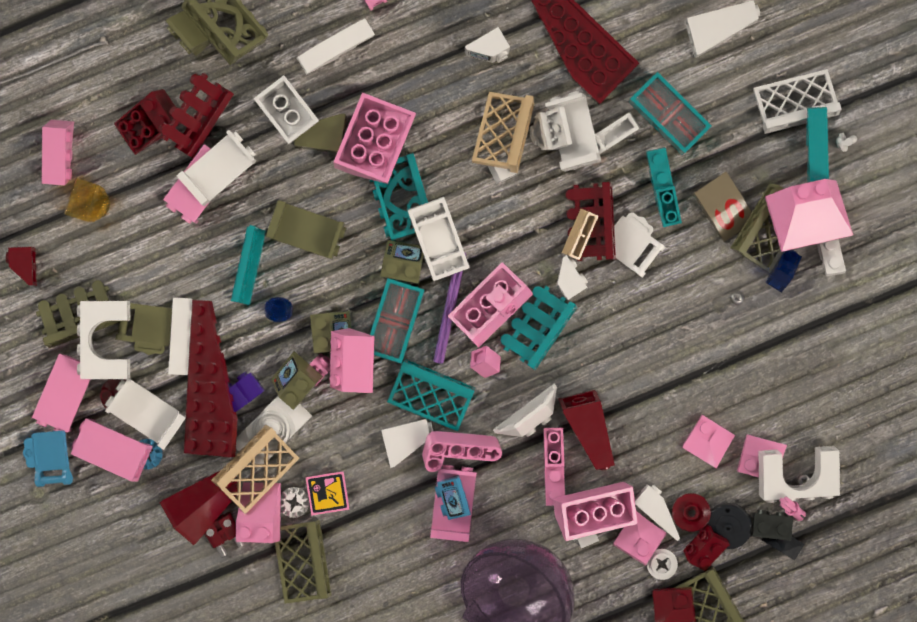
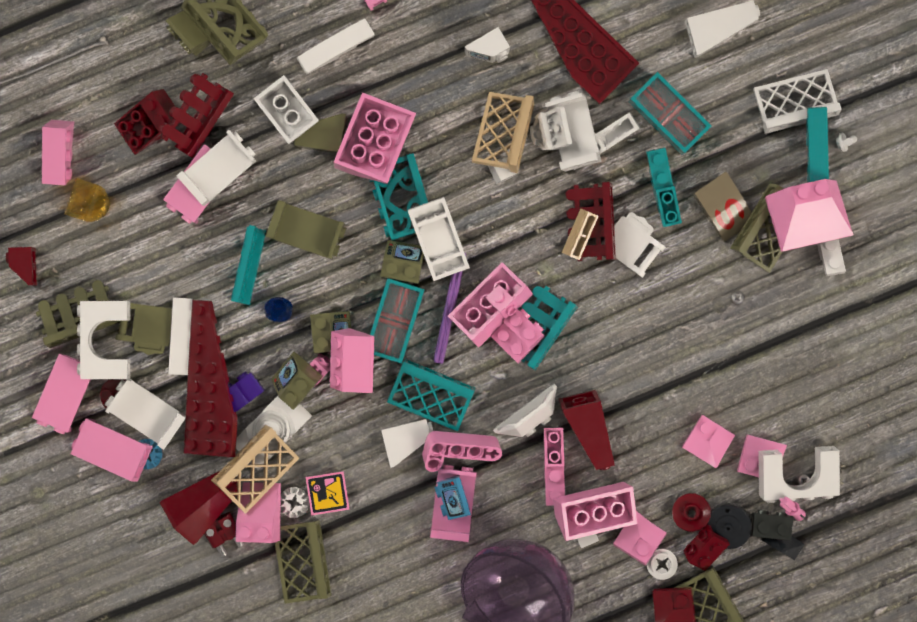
dark azure piece [23,430,73,487] -> none
bright pink panel [470,346,501,378] -> none
white slope [557,255,588,300] -> none
white slope [634,485,680,541] -> none
clear blue slope [765,250,802,293] -> none
none -> bright pink plate [491,308,545,364]

